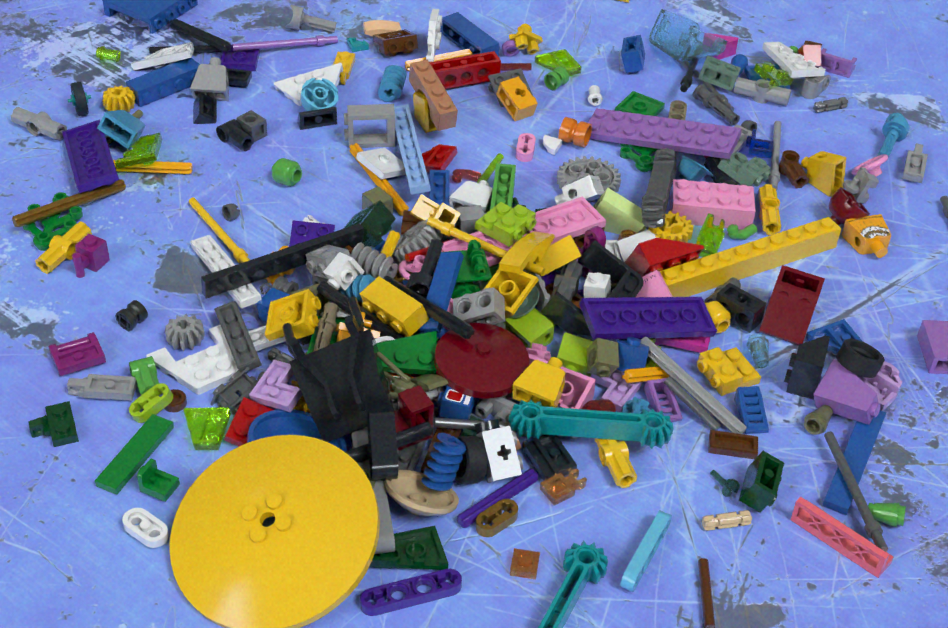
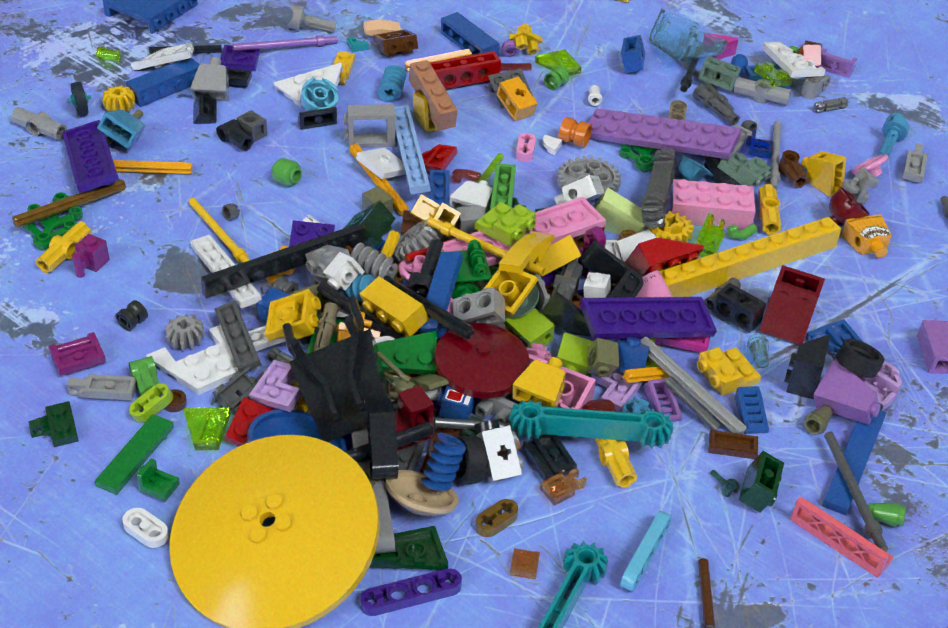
clear neon green wing [115,133,162,168] -> none
black axle [170,18,232,52] -> none
white wing [426,9,442,62] -> none
dark purple axle [457,469,538,528] -> none
green tile [615,91,665,116] -> none
tan axle [702,510,752,531] -> none
yellow head [705,301,731,334] -> none

